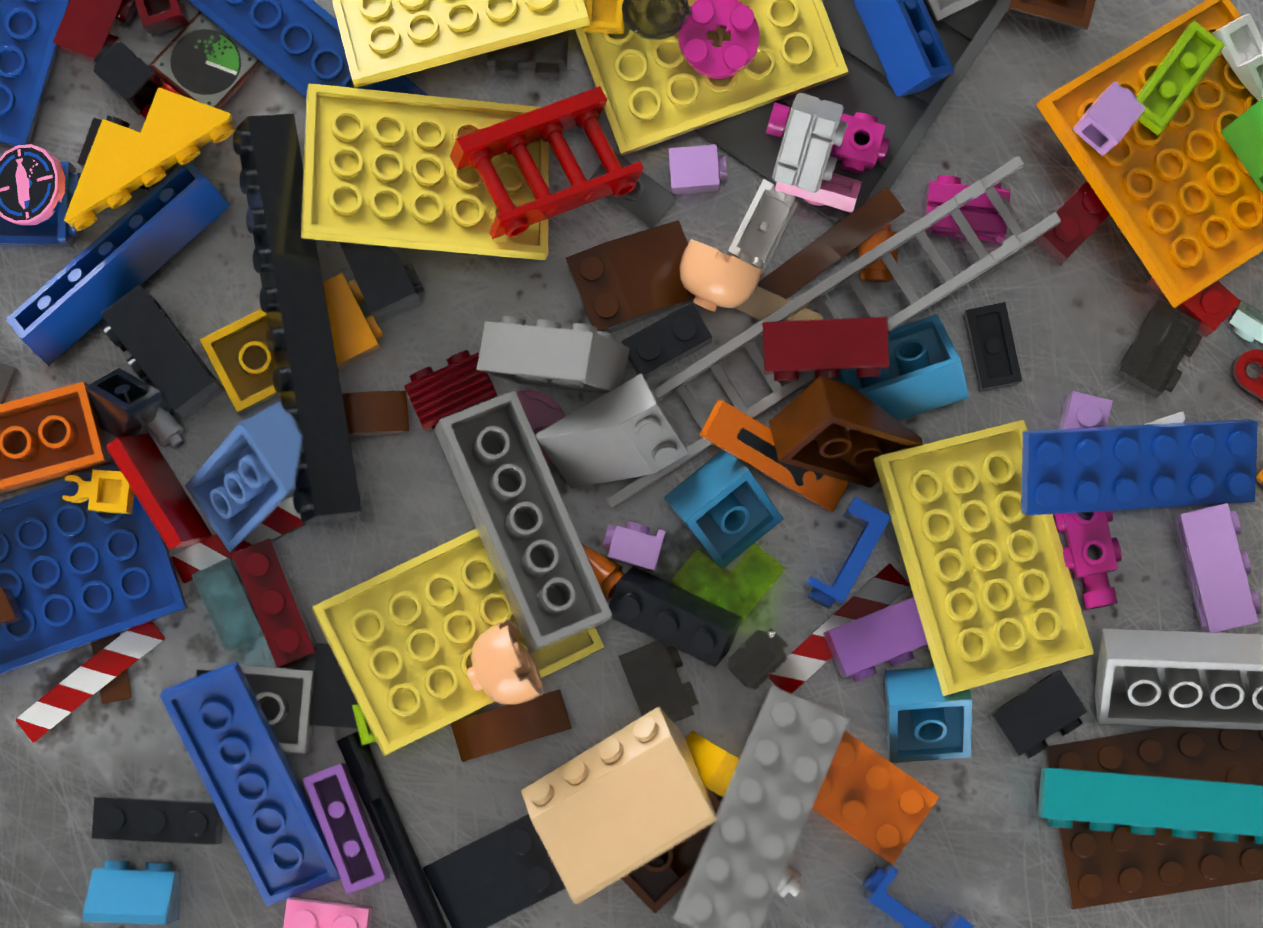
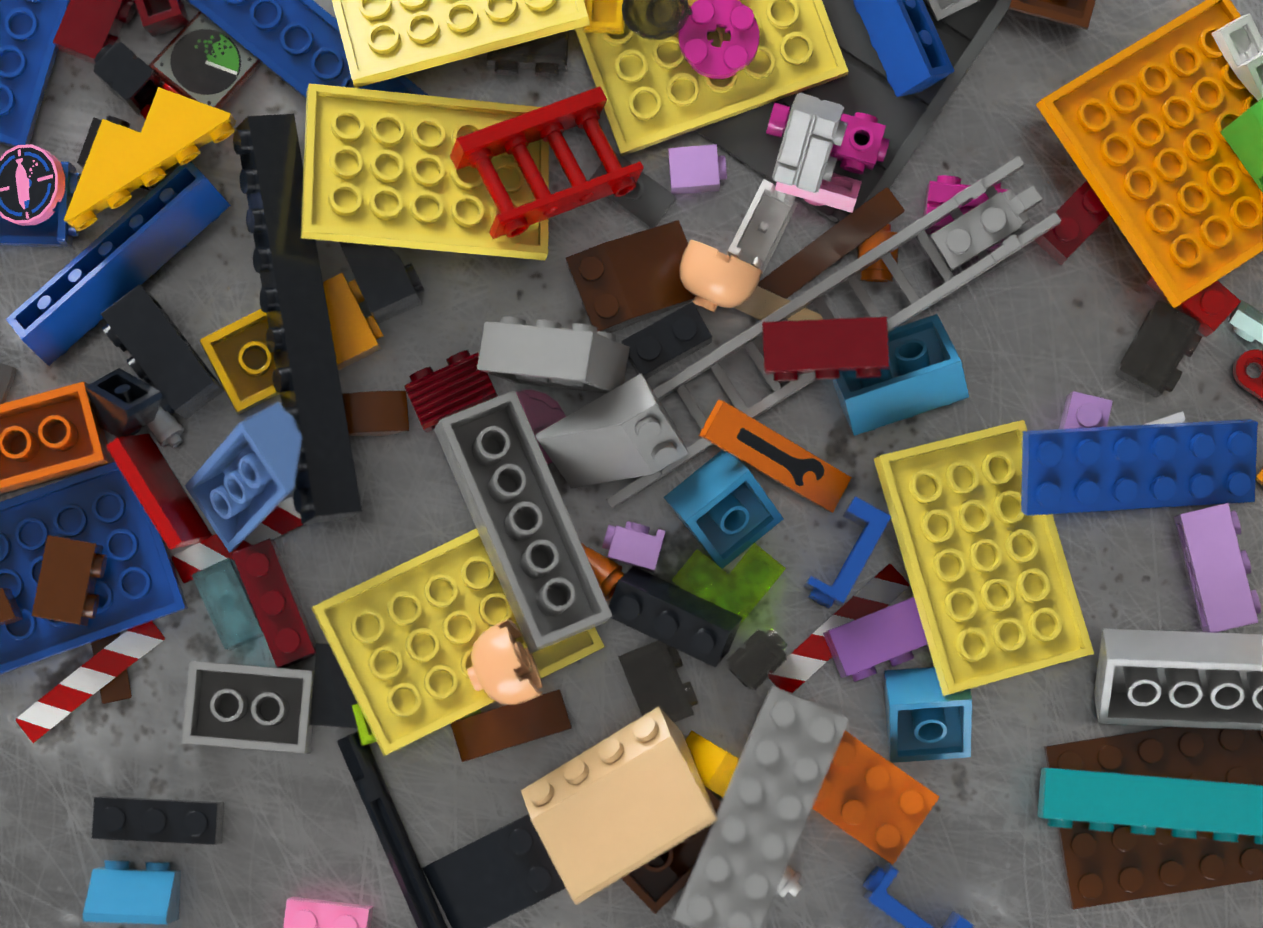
yellow plate [62,469,135,514] -> none
blue plate [160,661,340,906] -> none
medium lavender brick [303,763,390,895] -> none
reddish brown slope [769,376,923,488] -> none
black plate [964,302,1022,391] -> none
black brick [988,670,1088,759] -> none
dark pink brick [1053,511,1122,610] -> none
lavender brick [1072,81,1146,156] -> none
lime tile [1136,20,1225,136] -> none
none -> reddish brown brick [32,535,107,626]
none -> light grey hinge [930,185,1043,271]

